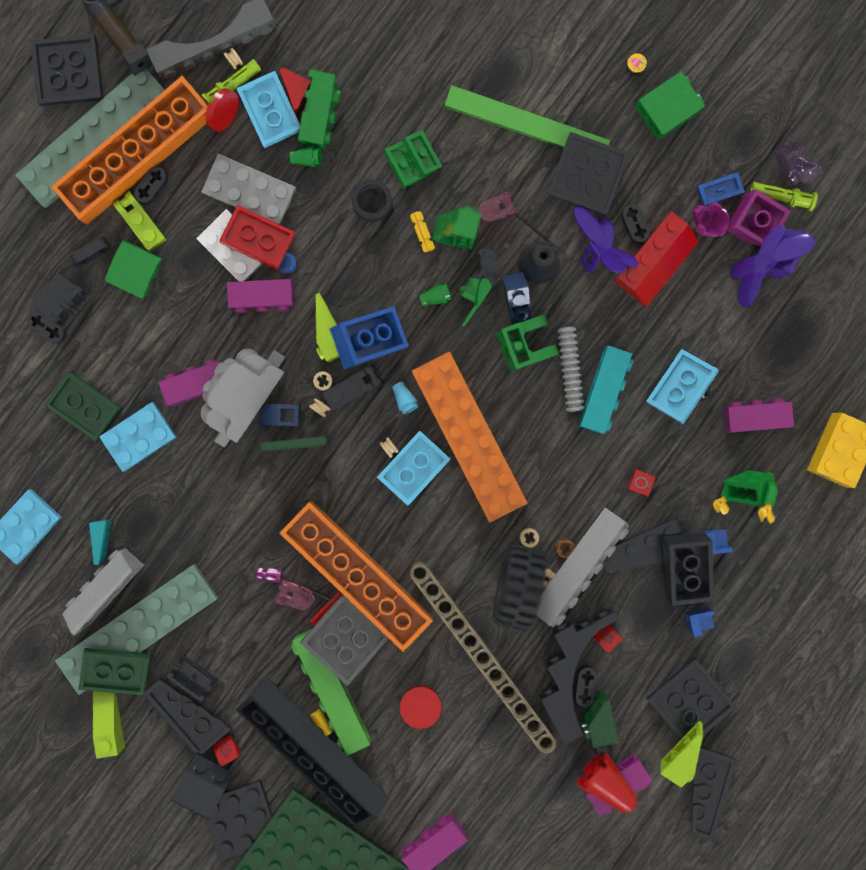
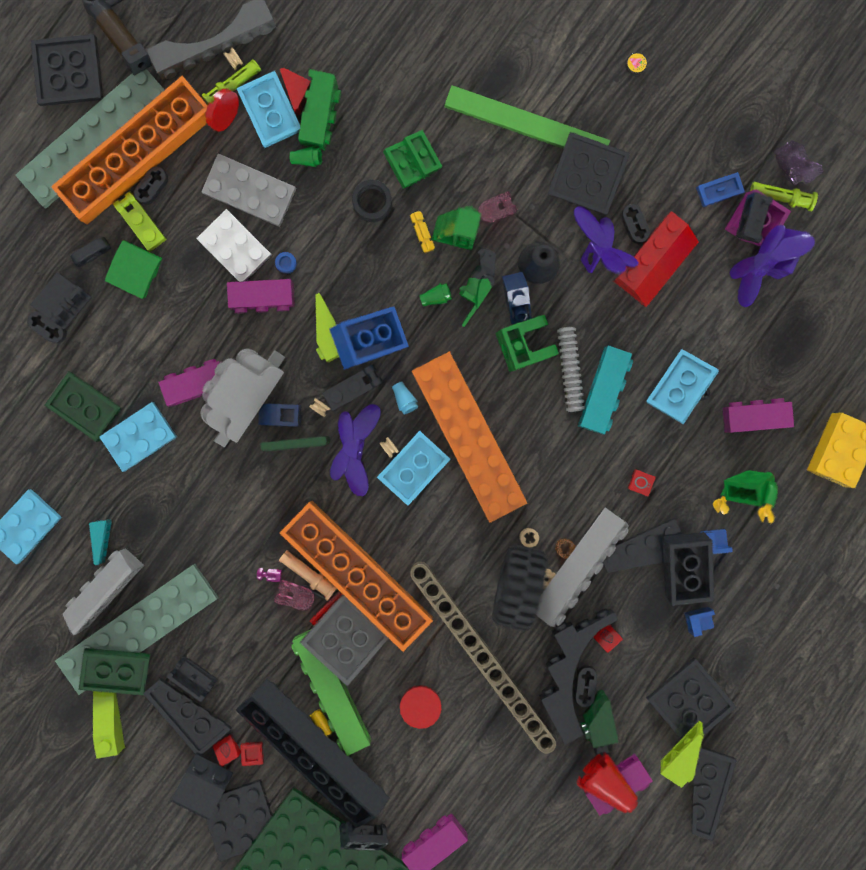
red tile [219,205,296,271] -> none
tan bush [313,372,333,391] -> none
green brick [635,71,705,141] -> none
magenta hair [692,202,730,237] -> none
none -> red tile [240,741,264,766]
none -> light nougat pin [279,550,337,601]
none -> dark purple piece [330,404,381,496]
none -> black hinge [339,822,389,850]
none -> black hinge [735,192,774,243]

